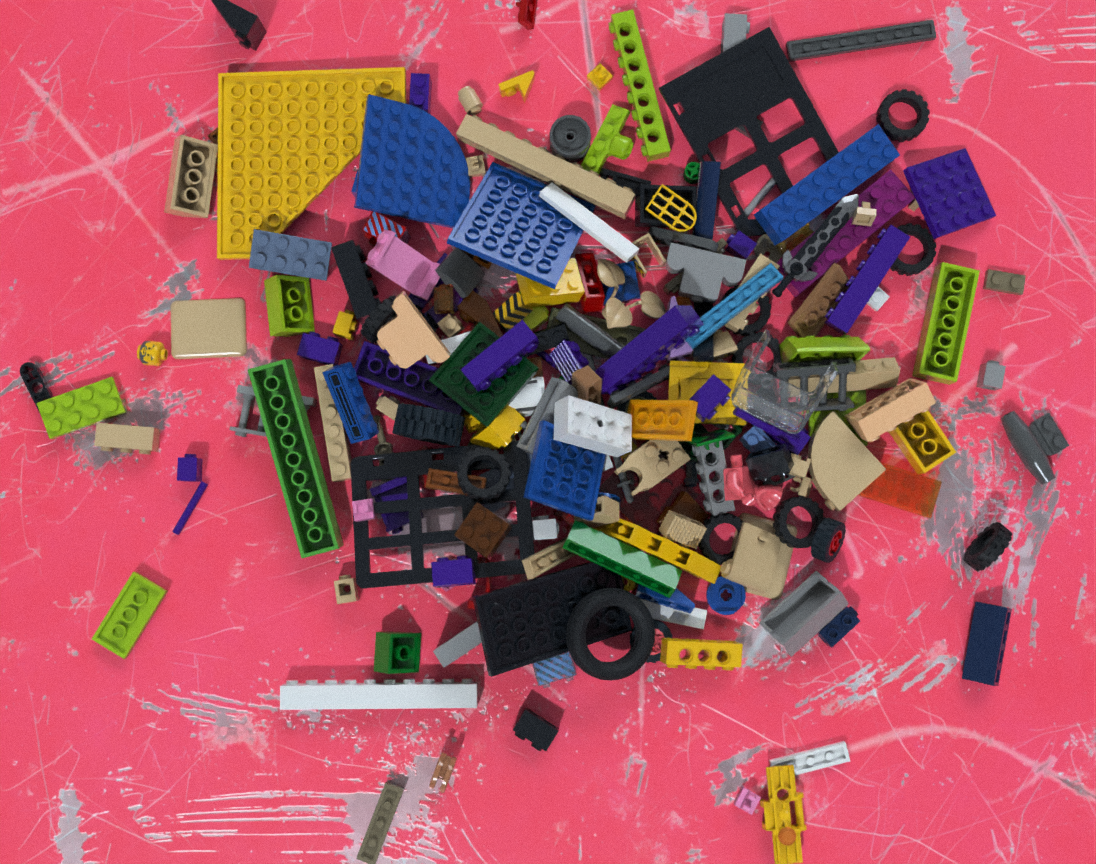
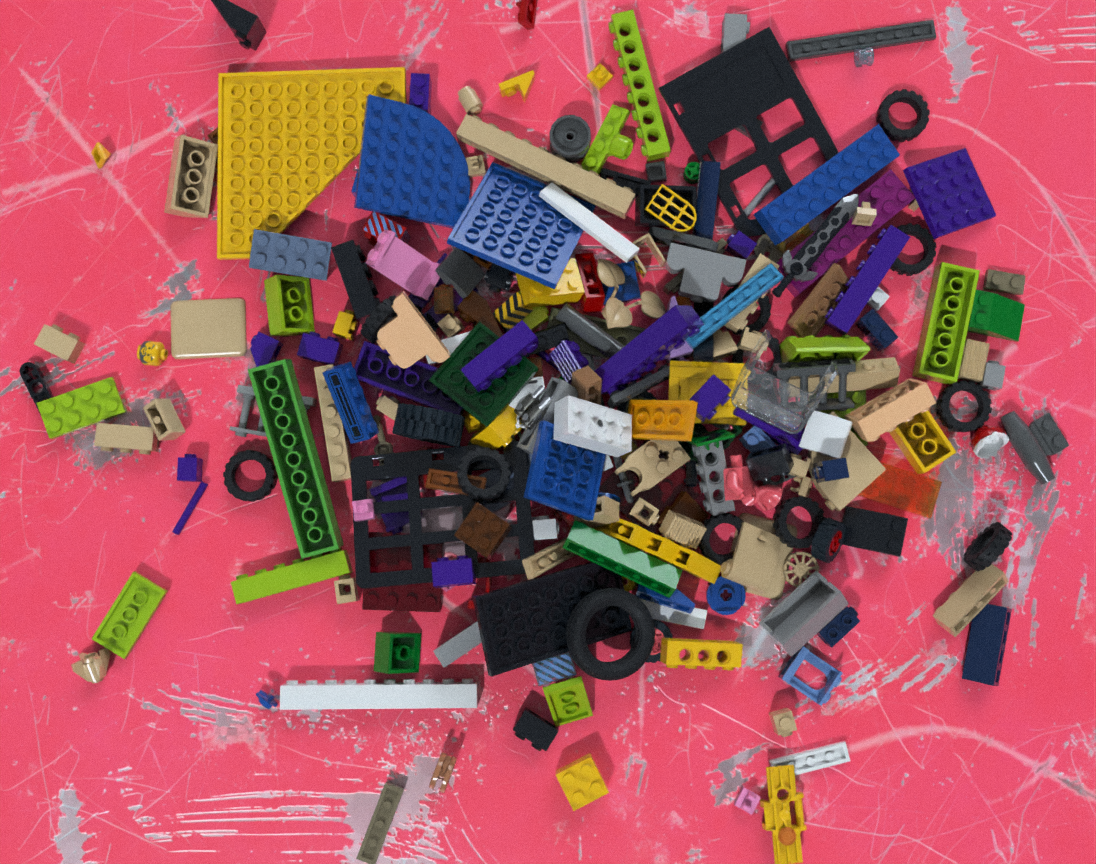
none -> tan brick [34,324,85,364]
none -> tan brick [71,648,110,683]
none -> yellow slope [91,142,111,169]
none -> tan brick [143,398,186,441]
none -> black tyre [223,450,277,502]
none -> lime brick [231,547,353,605]
none -> dark purple slope [250,332,283,367]
none -> blue piece [255,690,278,709]
none -> dark red plate [362,532,443,612]
none -> black brick [484,263,515,294]
none -> clear smoke piece [514,385,553,430]
none -> lime plate [543,676,593,727]
none -> yellow brick [555,753,609,811]
none -> tan brick [628,497,660,527]
none -> dark grey tile [645,161,667,183]
none -> tan brick [737,327,769,355]
none -> tan brick [769,708,797,737]
none -> medium blue panel [778,646,843,706]
none -> tan wheel [782,551,819,587]
none -> white slope [799,410,853,459]
none -> dark blue brick [812,458,849,483]
none -> black slope [842,506,908,557]
none -> clear light blue wheel [854,47,874,68]
none -> dark blue brick [855,308,898,351]
none -> tan brick [933,564,1009,637]
none -> black tyre [936,380,992,432]
none -> tan brick [958,339,990,383]
none -> green slope [967,290,1025,342]
none -> white hair [971,425,1009,459]

